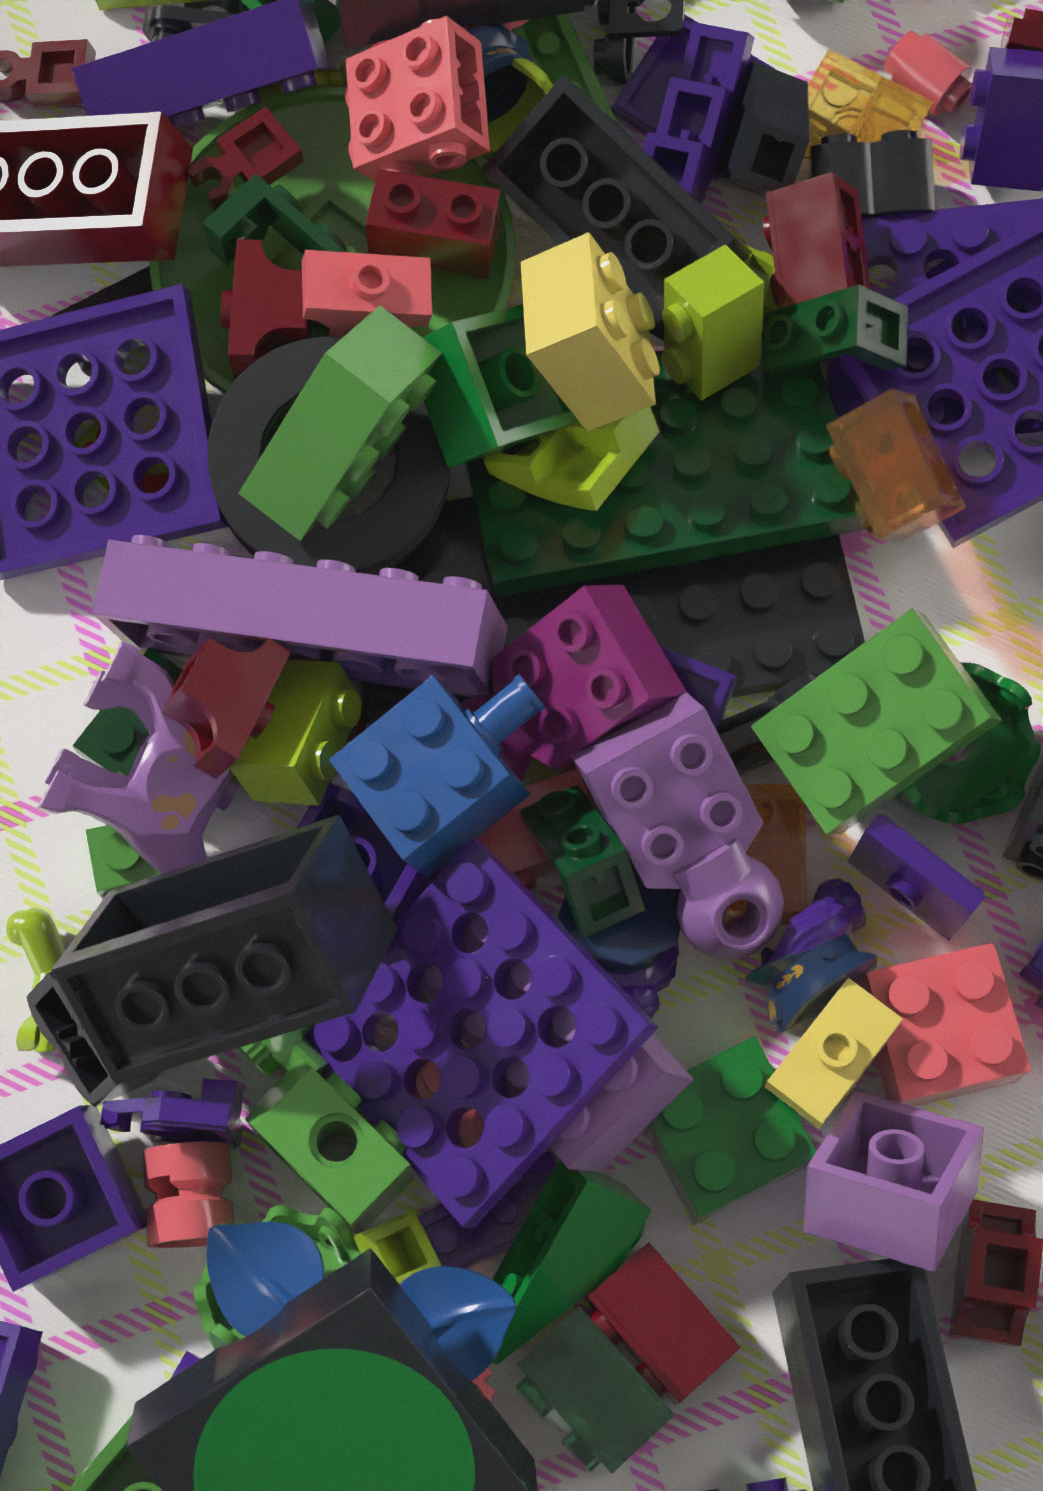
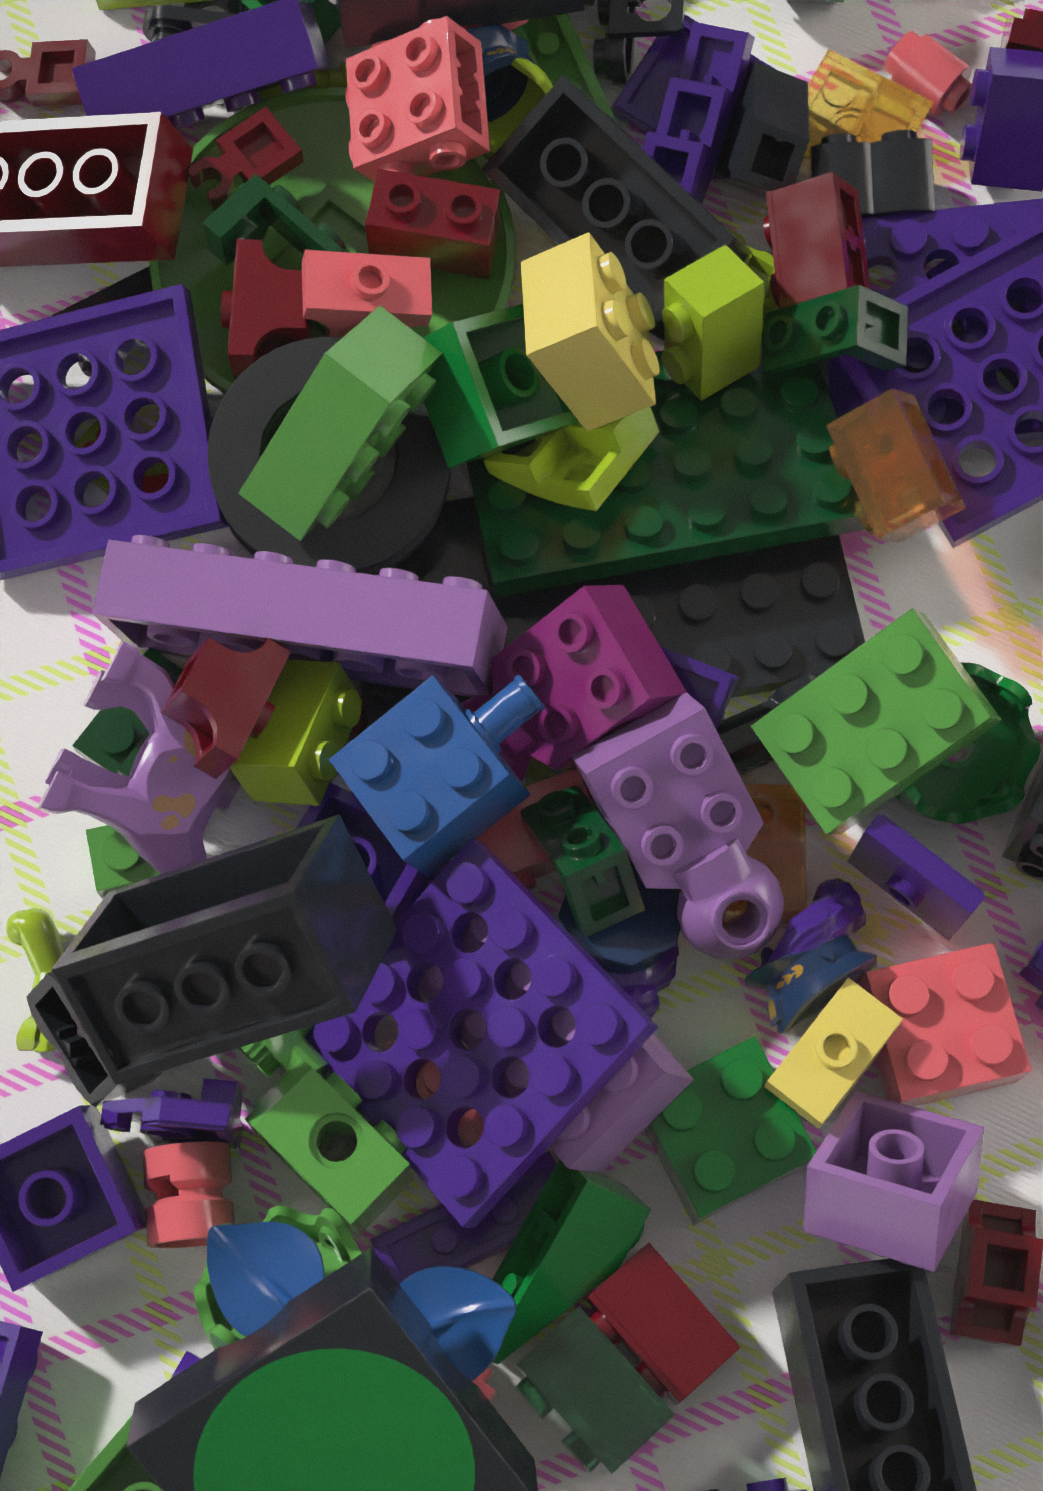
lime slope [353,1209,441,1284] -> none

